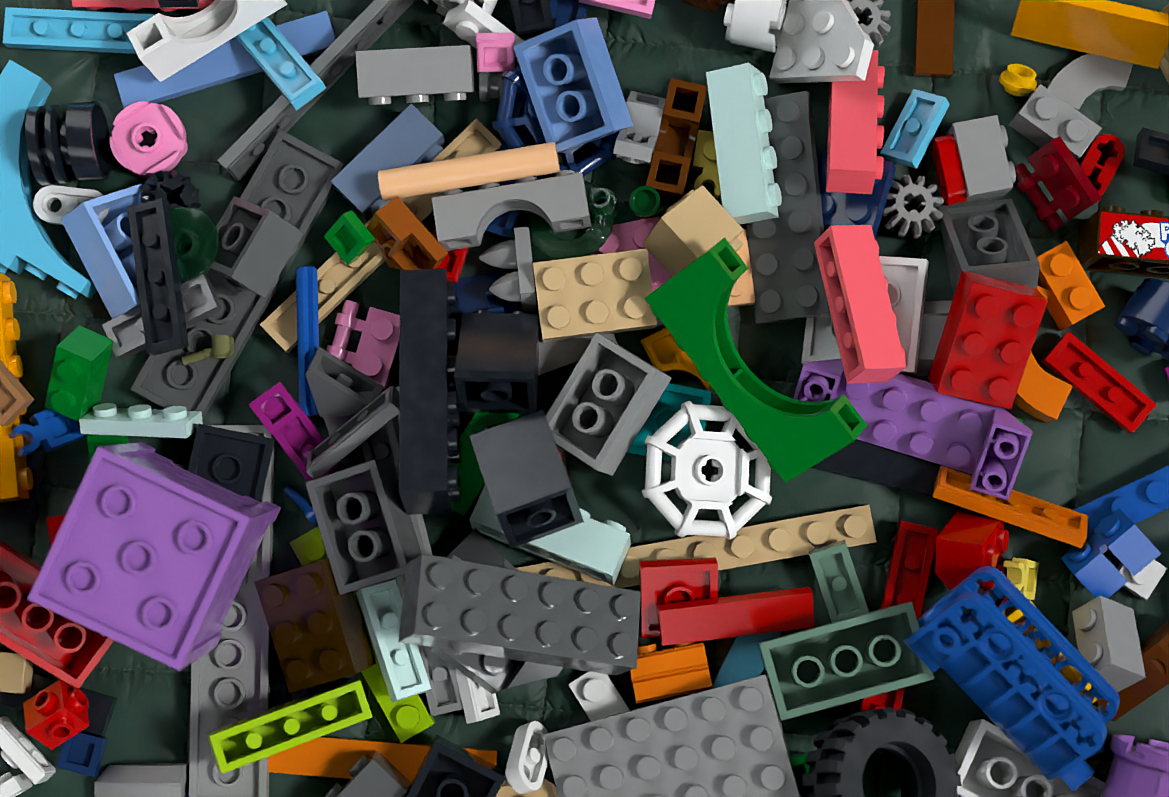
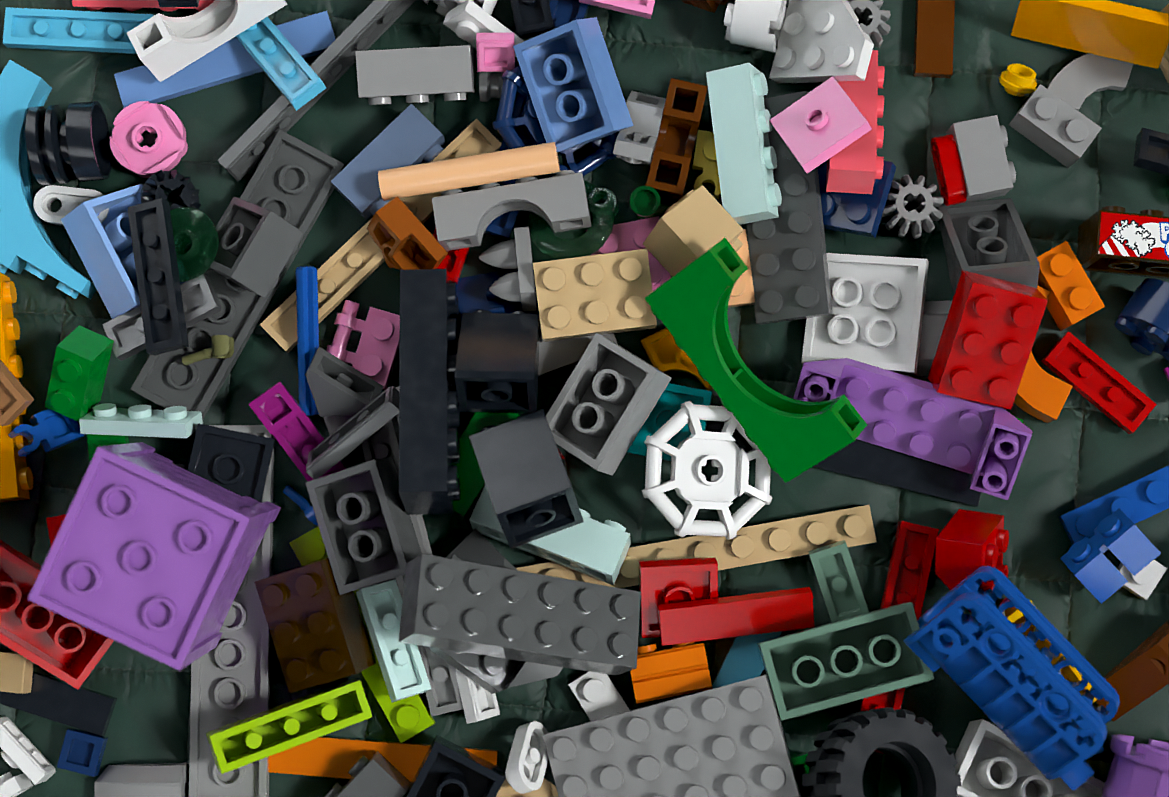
red brick [23,679,90,750] -> none
green plate [324,210,375,265] -> none
coral brick [814,225,906,384] -> none
medium azure plate [880,89,950,169] -> none
orange tile [932,466,1088,548] -> none
light yellow plate [1003,557,1039,600] -> none
dark red plate [1015,136,1102,232] -> none
light grey brick [1072,596,1146,692] -> none
red beam [1079,134,1124,196] -> none
none -> bright pink plate [769,76,872,174]

